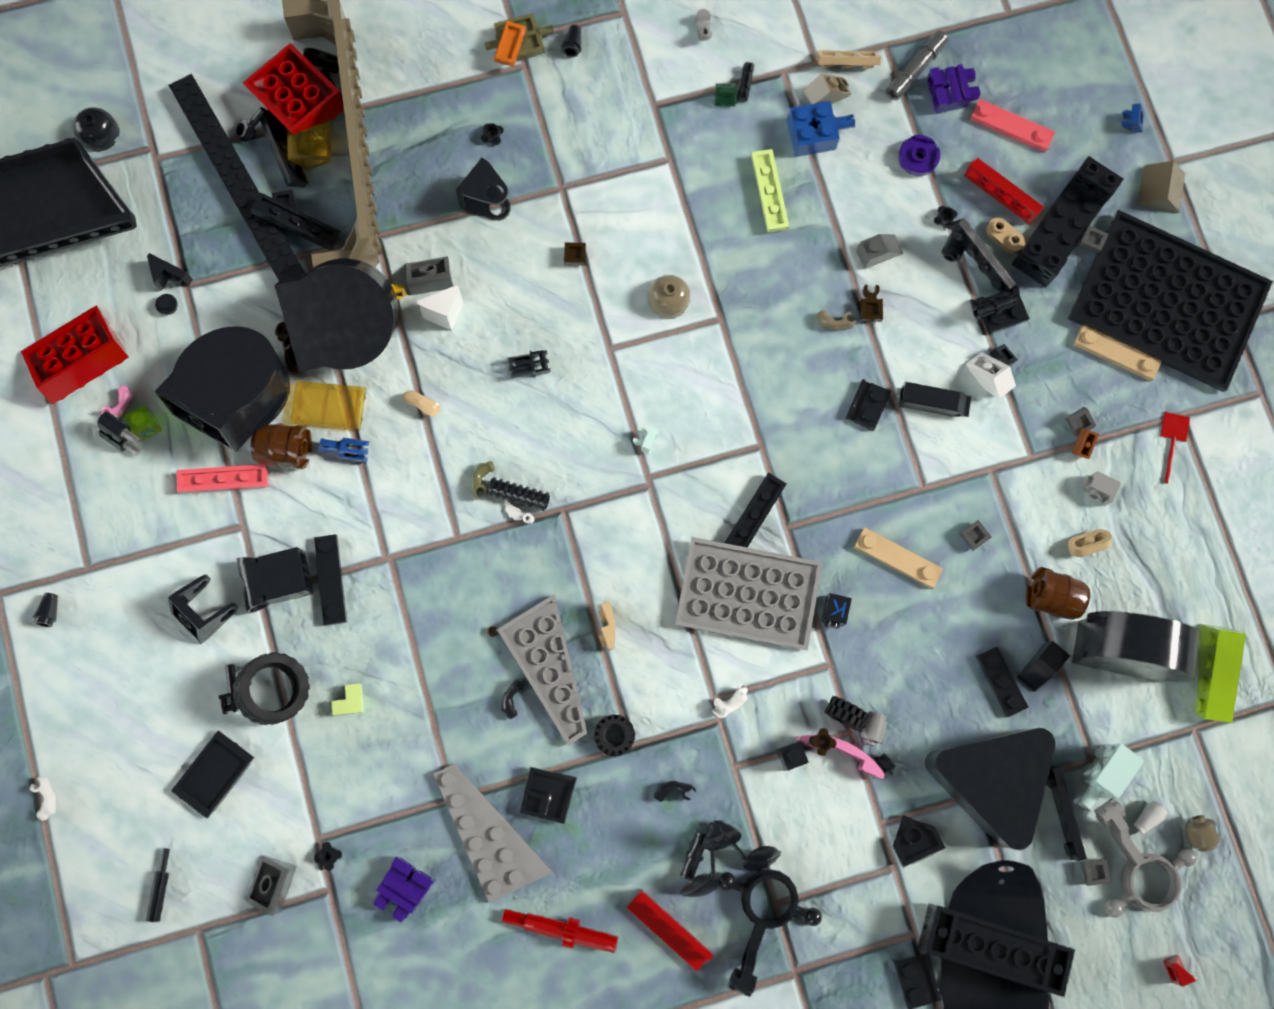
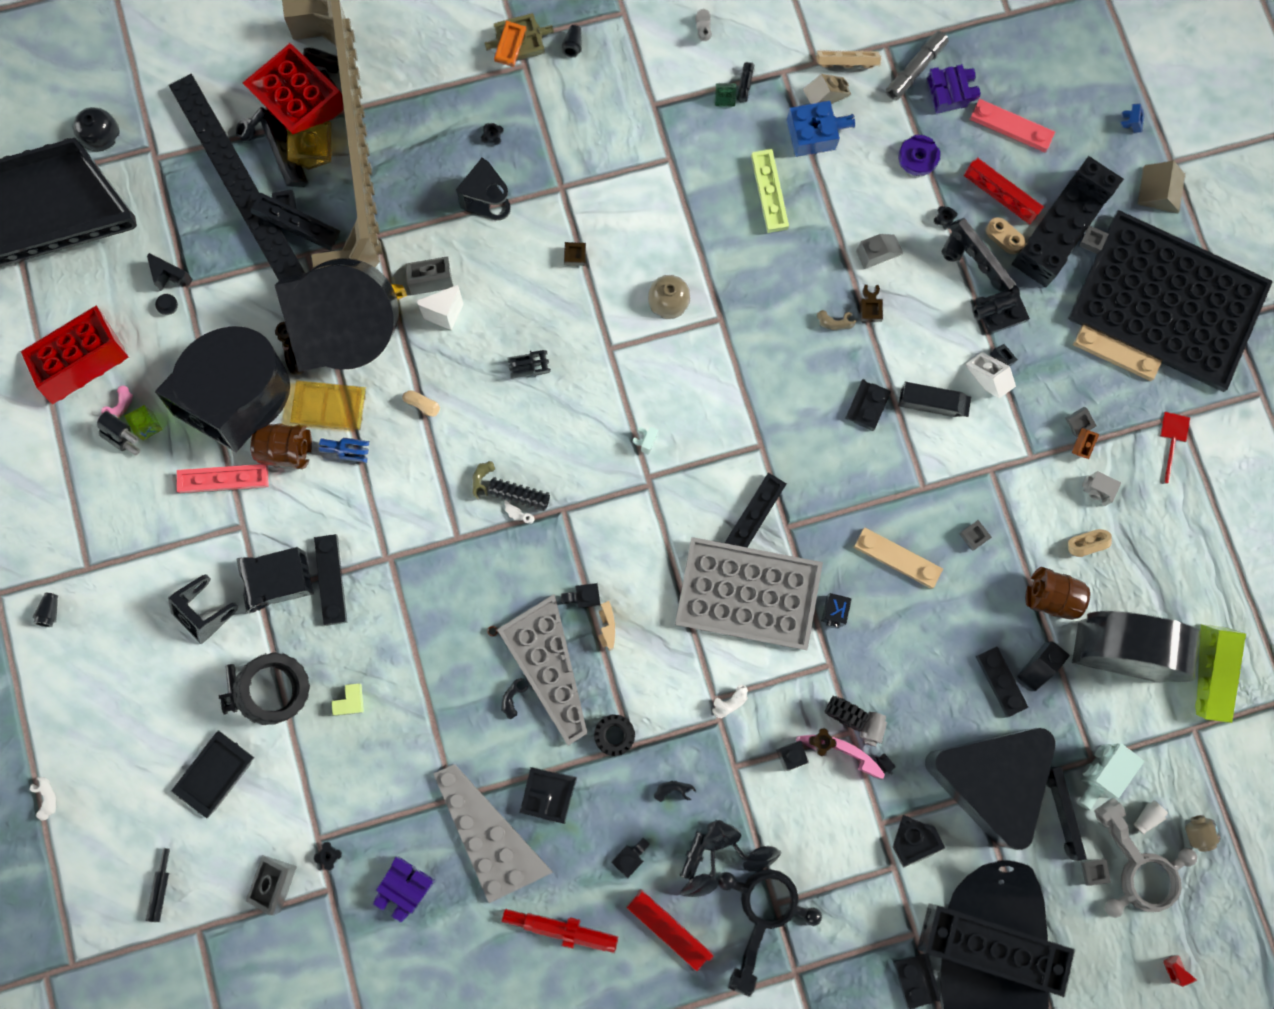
none -> black plate [561,583,600,609]
none -> black plate [611,838,650,879]

